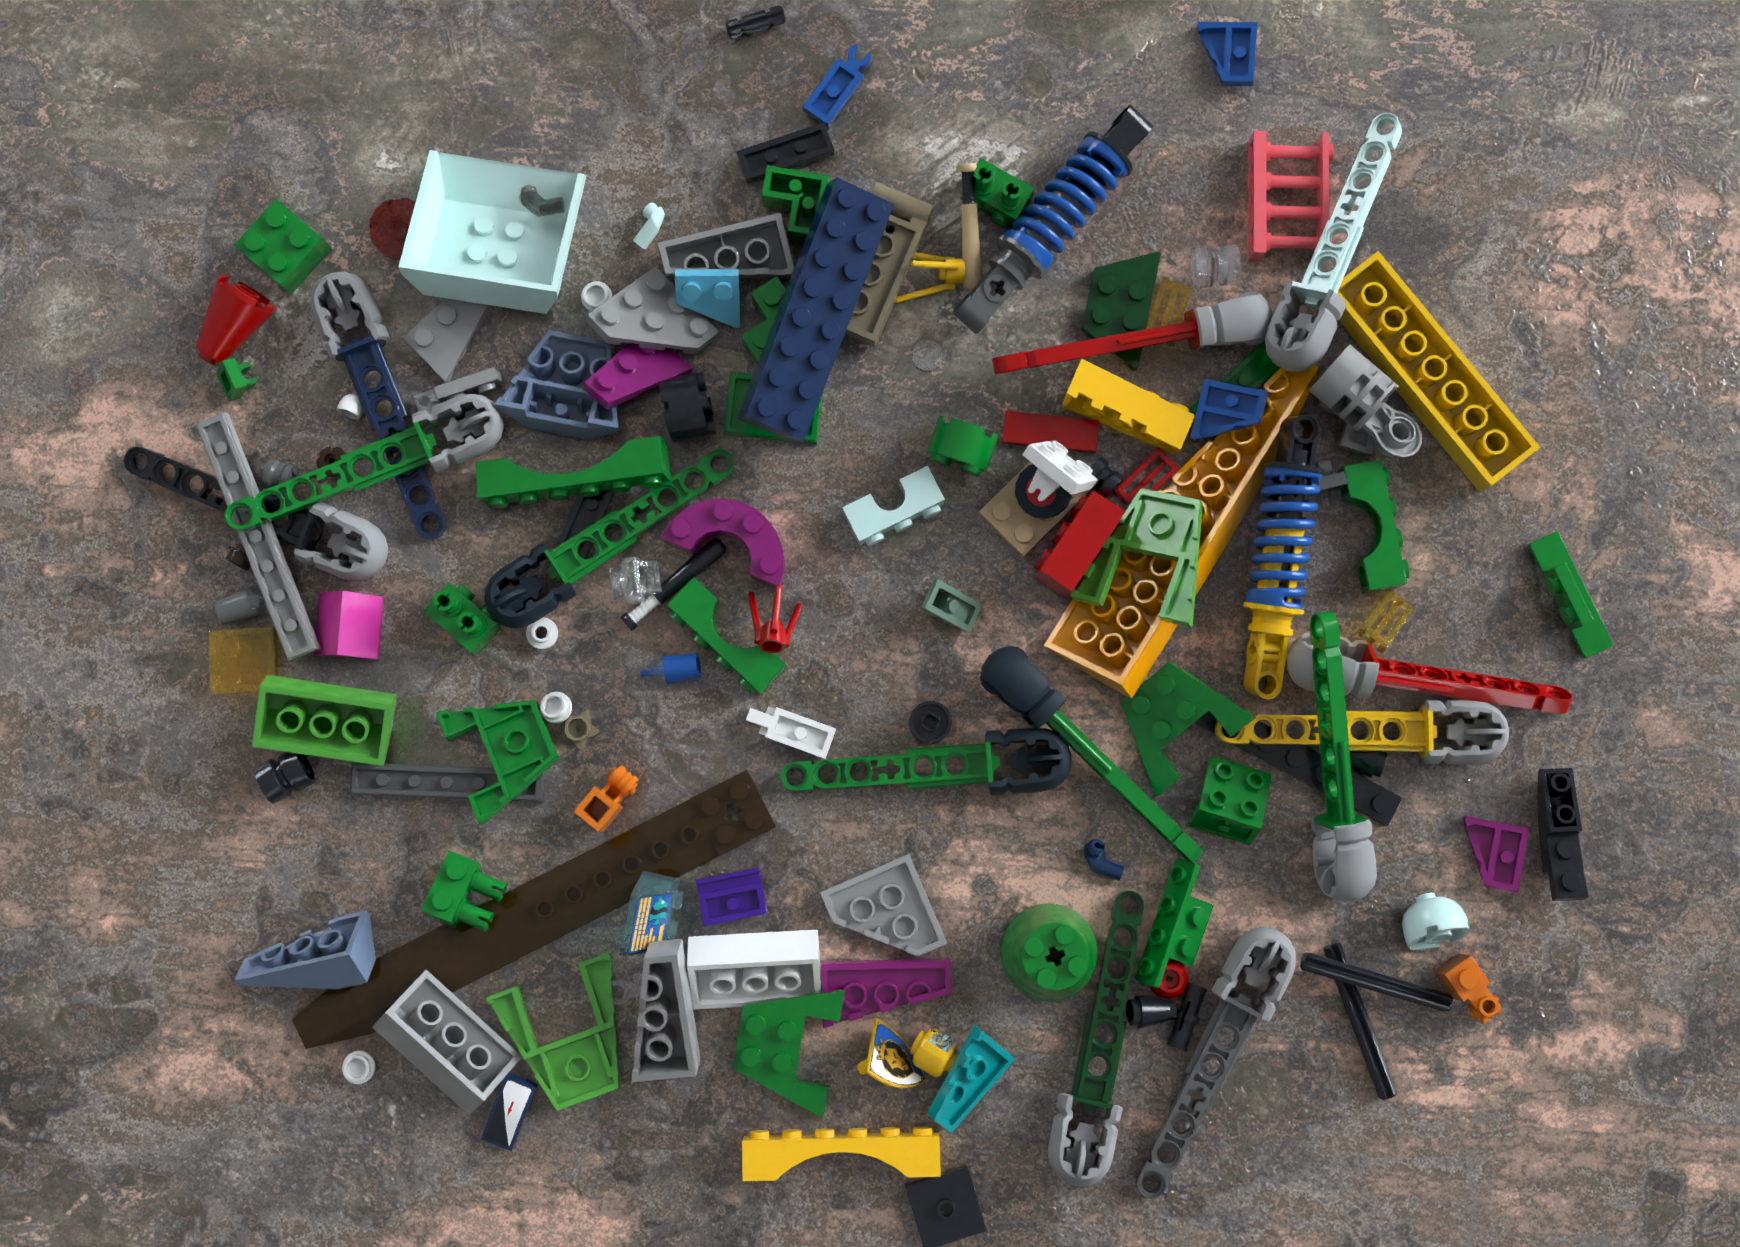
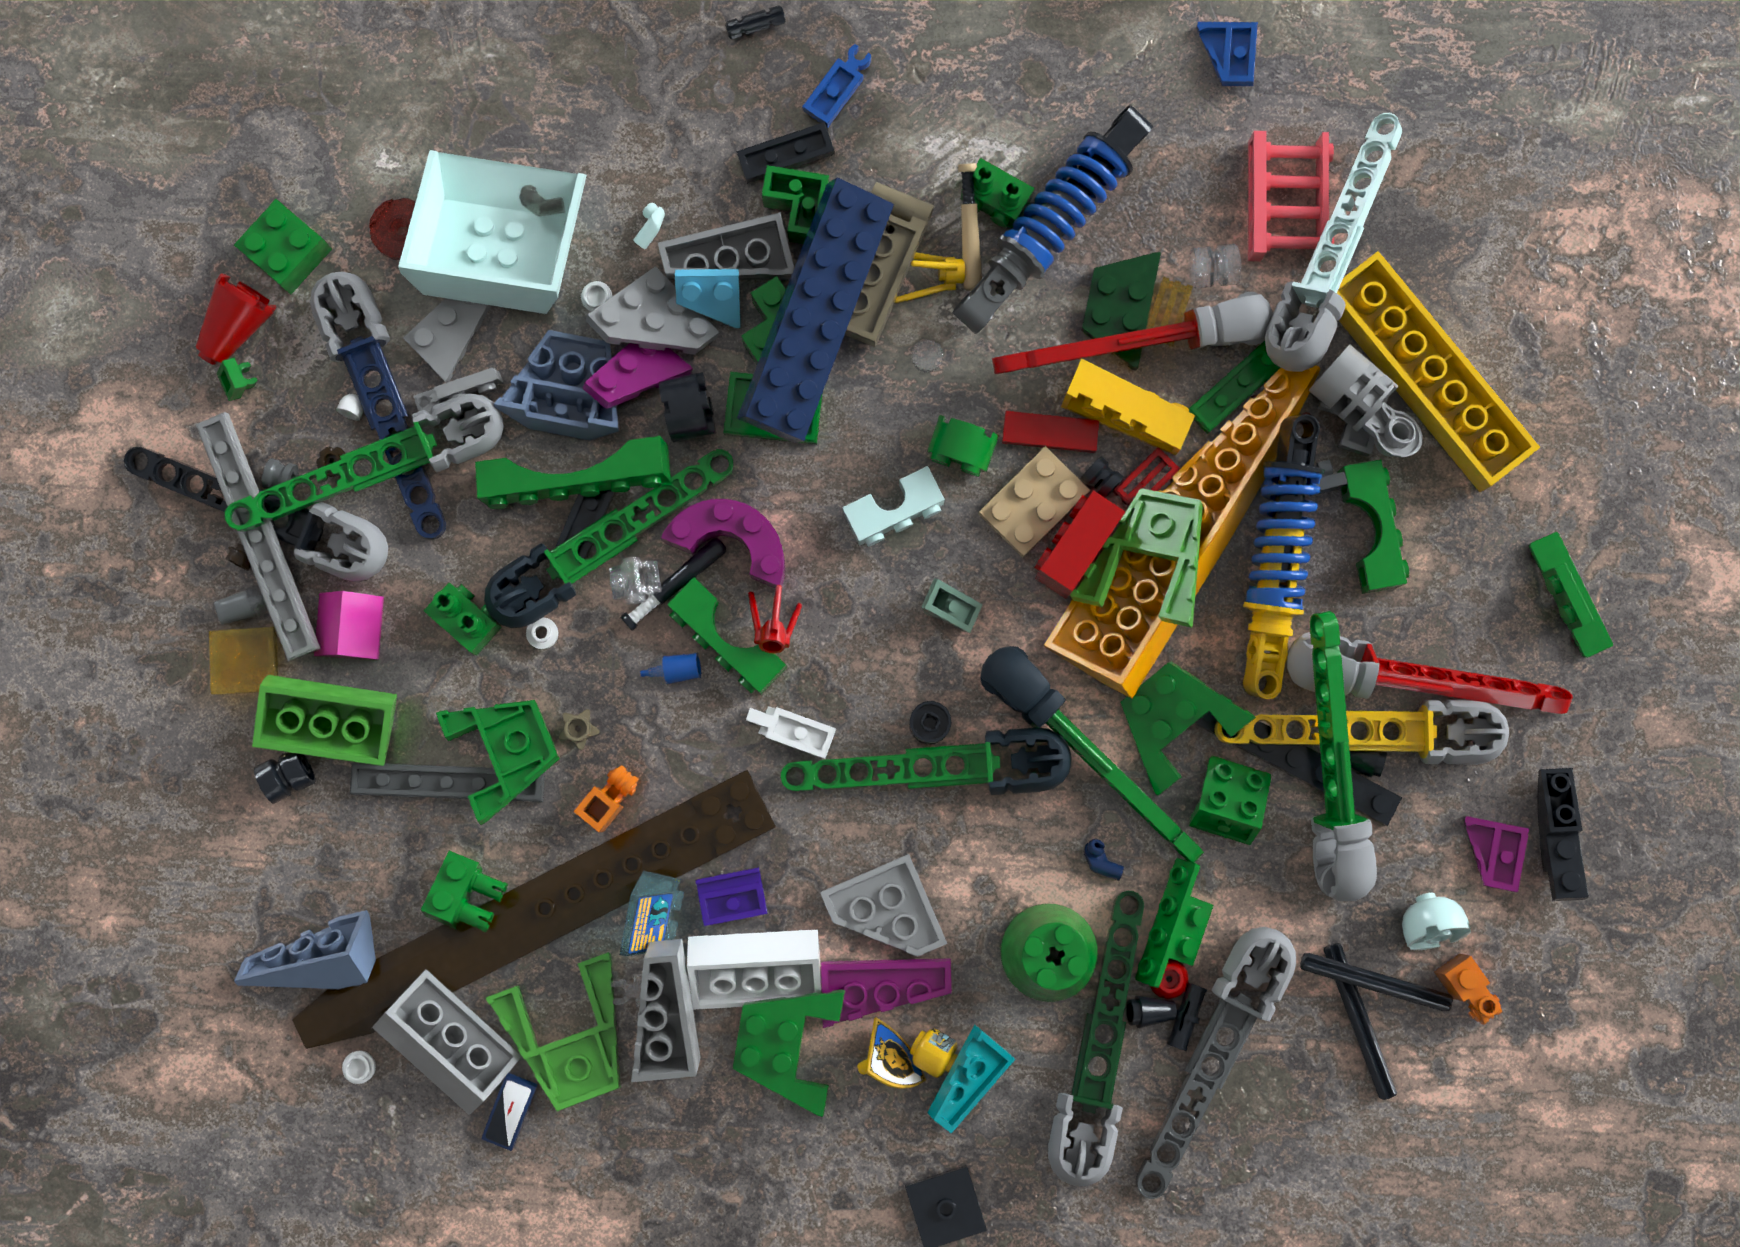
white plate [540,692,572,724] -> none
yellow arch [742,1126,941,1181] -> none
white plate [1015,440,1098,519] -> none
blue wing [1190,379,1268,441] -> none
clear yellow tile [1357,588,1415,653] -> none

